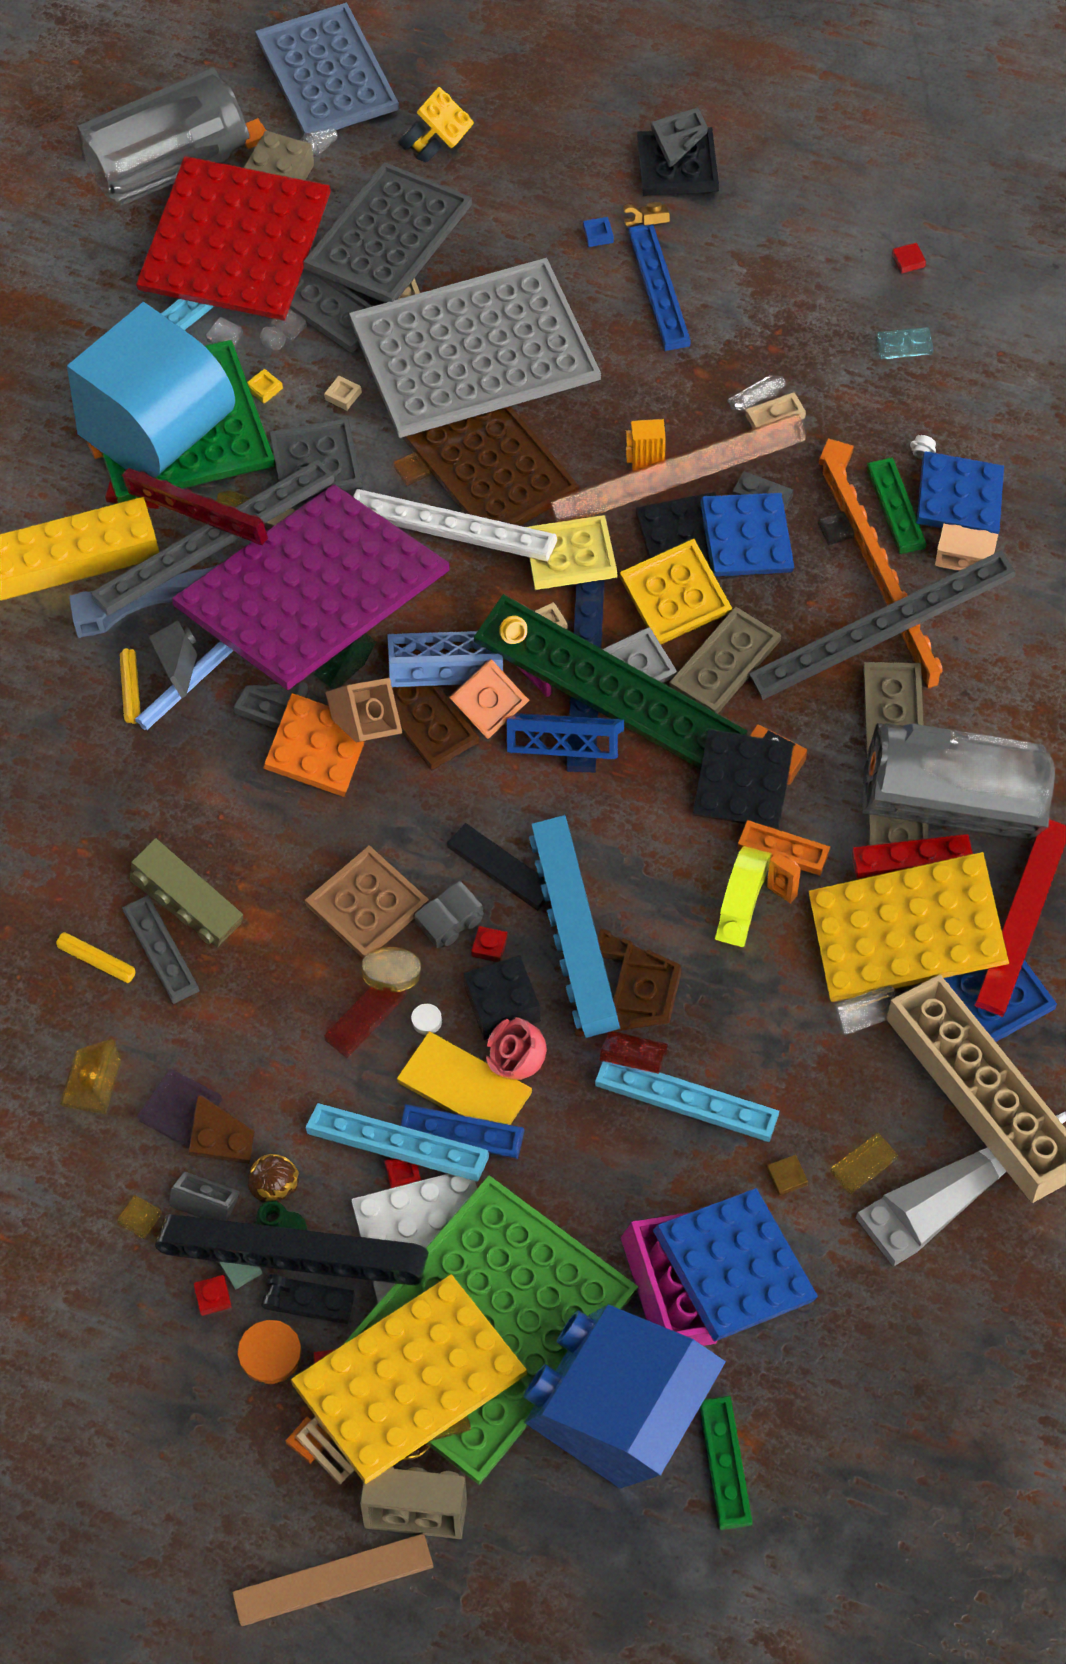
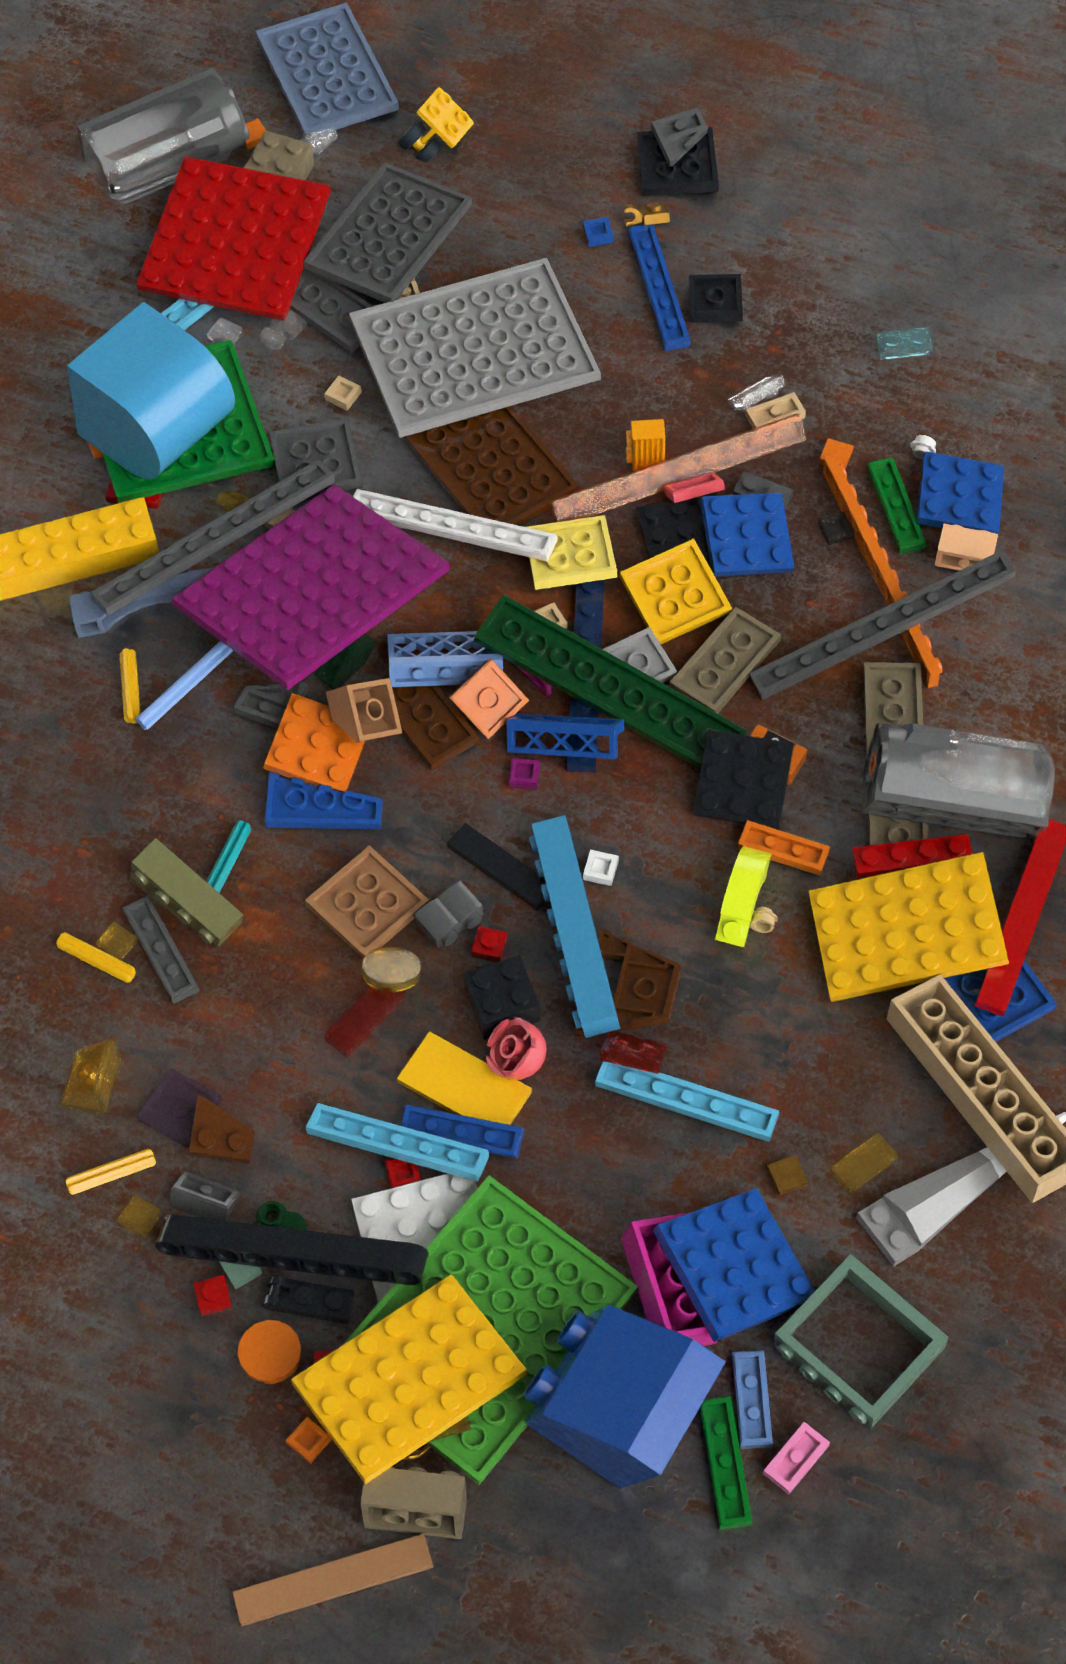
dark red plate [122,468,268,545] -> none
dark grey slope [149,620,197,698] -> none
yellow tile [247,369,283,404] -> none
reddish brown hair [248,1154,299,1202] -> none
tan tile [295,1416,354,1484] -> none
clear orange tile [394,452,430,486] -> none
white tile [411,1004,442,1035] -> none
yellow plate [499,616,527,644] -> none
orange plate [767,852,801,904] -> none
clear plate [834,986,896,1035] -> none
red tile [892,242,926,274] -> none
none -> yellow axle [65,1149,156,1195]
none -> clear yellow tile [95,922,138,960]
none -> teal axle [206,820,251,893]
none -> blue wing [265,772,383,829]
none -> magenta tile [509,758,540,790]
none -> white plate [583,849,619,886]
none -> coral tile [664,472,725,503]
none -> black plate [689,274,743,322]
none -> medium blue tile [732,1350,773,1449]
none -> tan plate [750,907,778,933]
none -> bright pink plate [763,1422,830,1495]
none -> sand green window [774,1254,949,1429]

